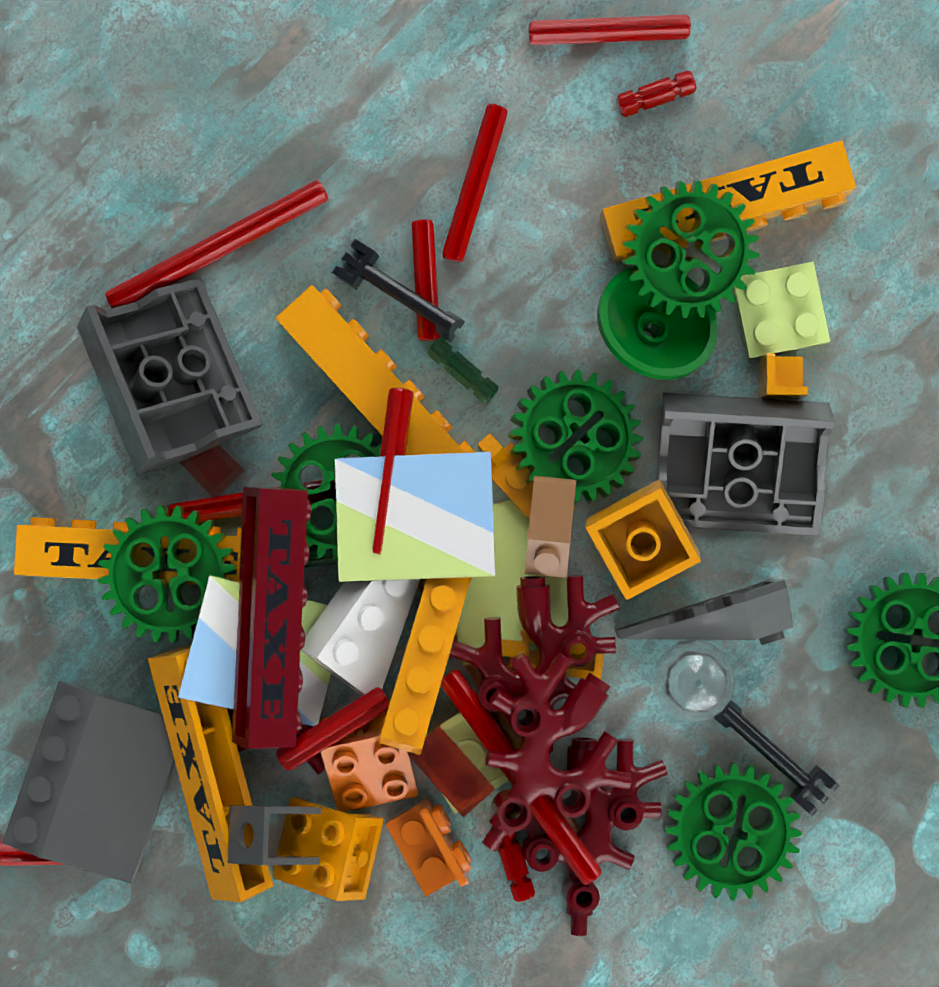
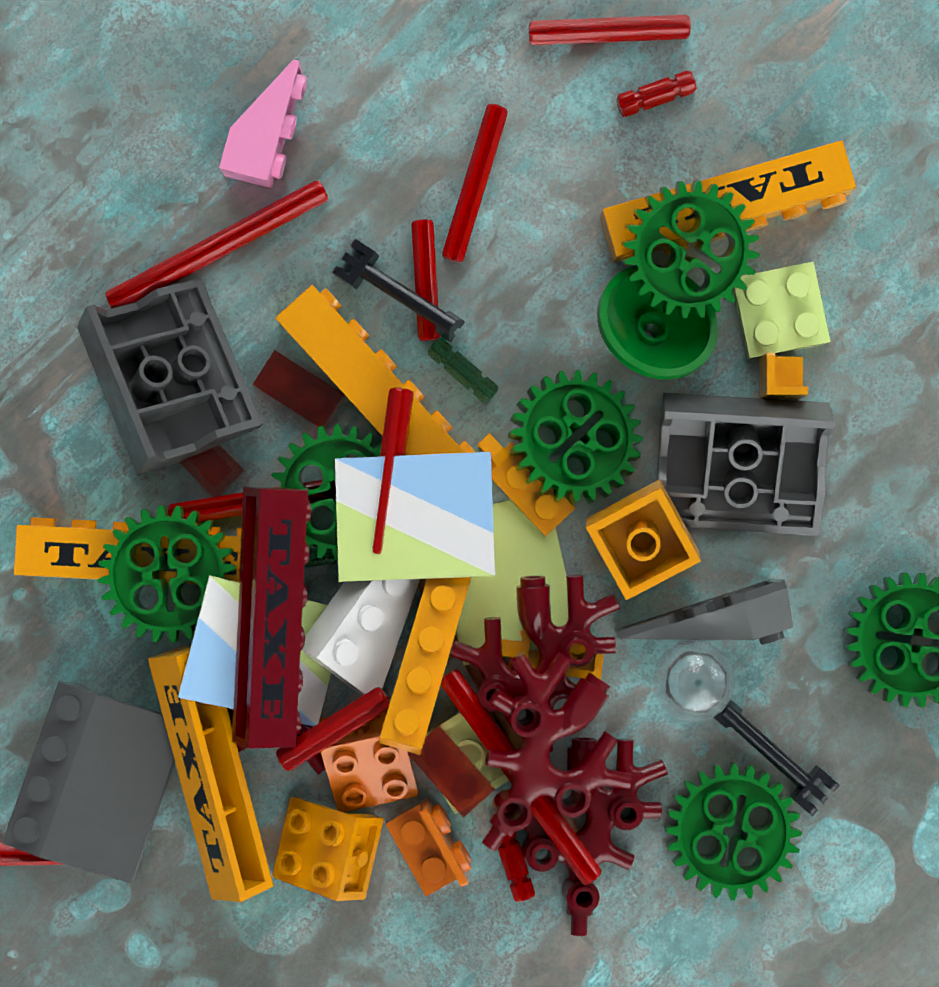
dark grey piece [228,806,321,865] -> none
medium nougat slope [525,476,576,578] -> none
none -> bright pink slope [219,59,307,189]
none -> clear red plate [252,350,345,428]

